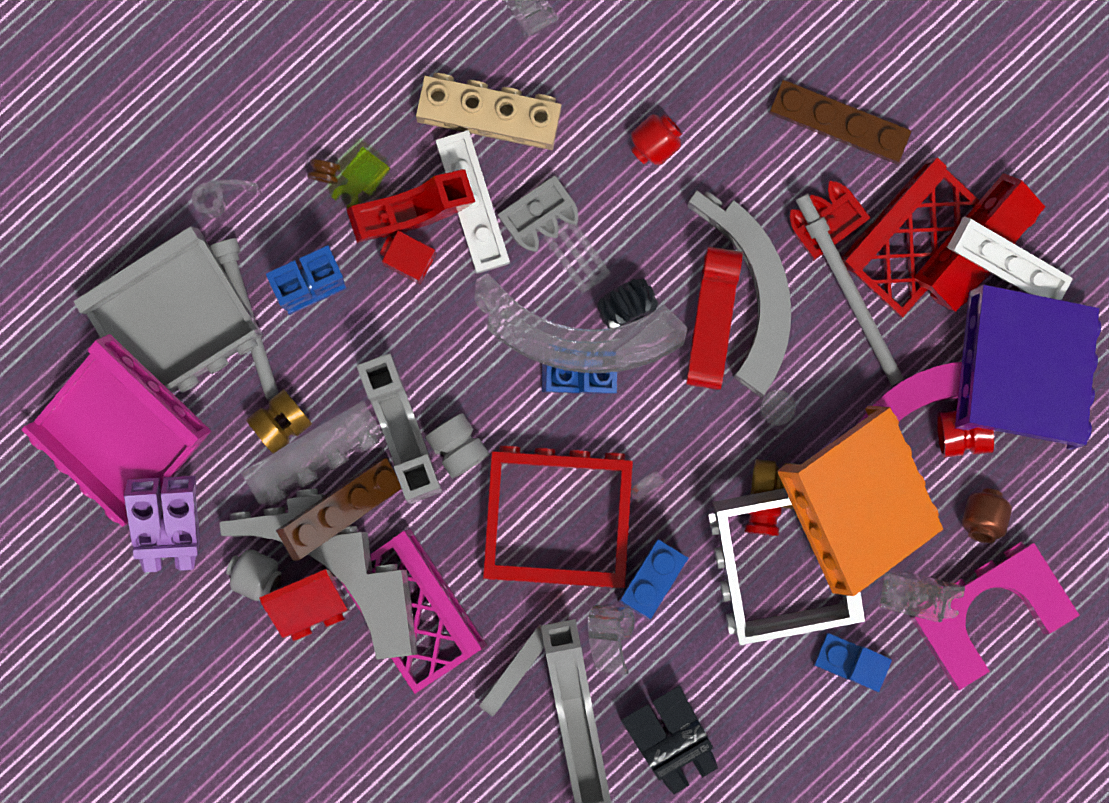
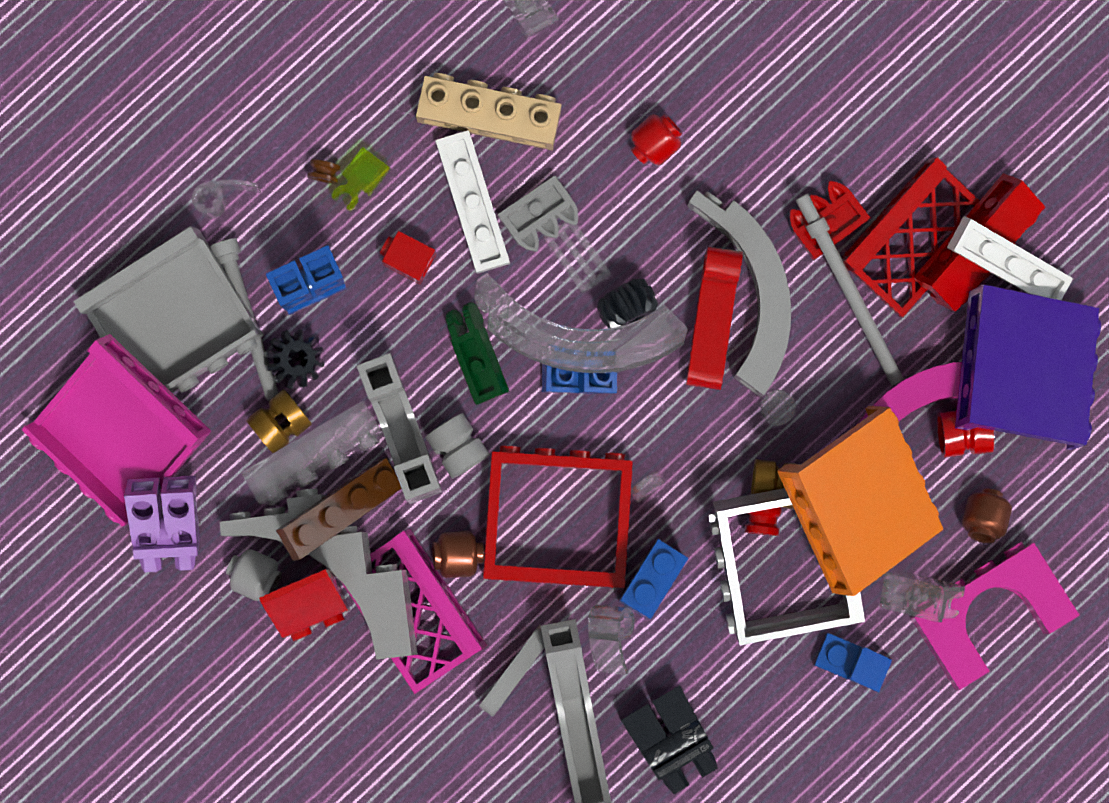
red arch [347,169,476,243] -> none
reddish brown plate [769,80,912,165] -> none
none -> black gear [264,329,324,389]
none -> copper head [432,531,484,578]
none -> dark green hinge [445,302,510,405]

